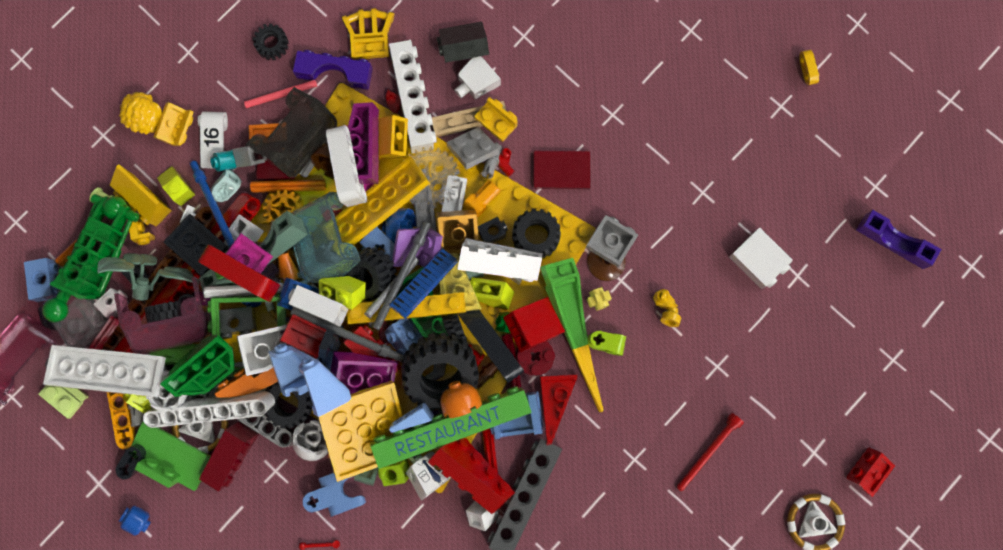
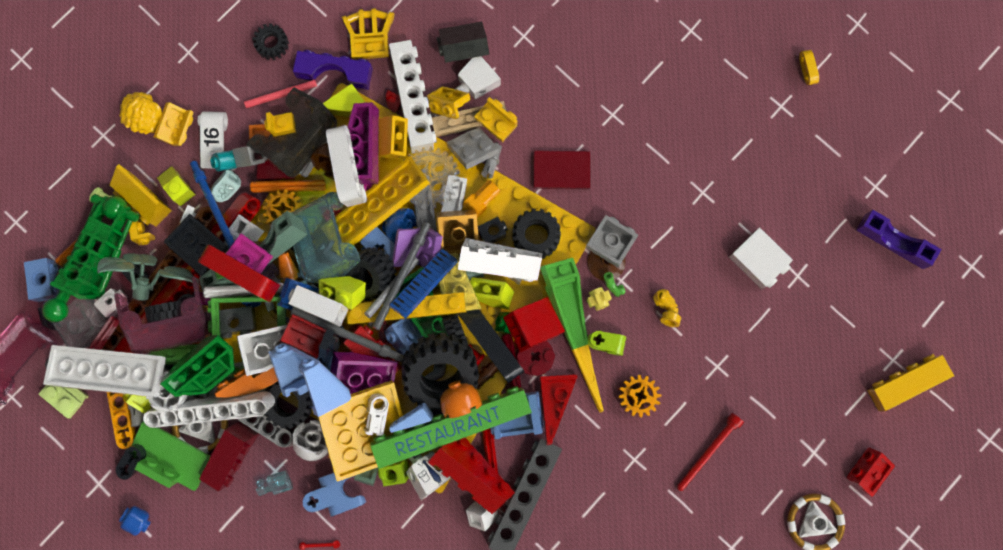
red arm [498,148,515,177] -> none
none -> clear light blue plate [256,470,293,496]
none -> yellow bracket [264,112,296,137]
none -> neon yellow slope [321,84,365,117]
none -> white piece [364,393,389,436]
none -> yellow bracket [427,86,470,119]
none -> bright green arm [604,272,625,297]
none -> light orange gear [618,375,662,418]
none -> yellow brick [867,354,954,411]

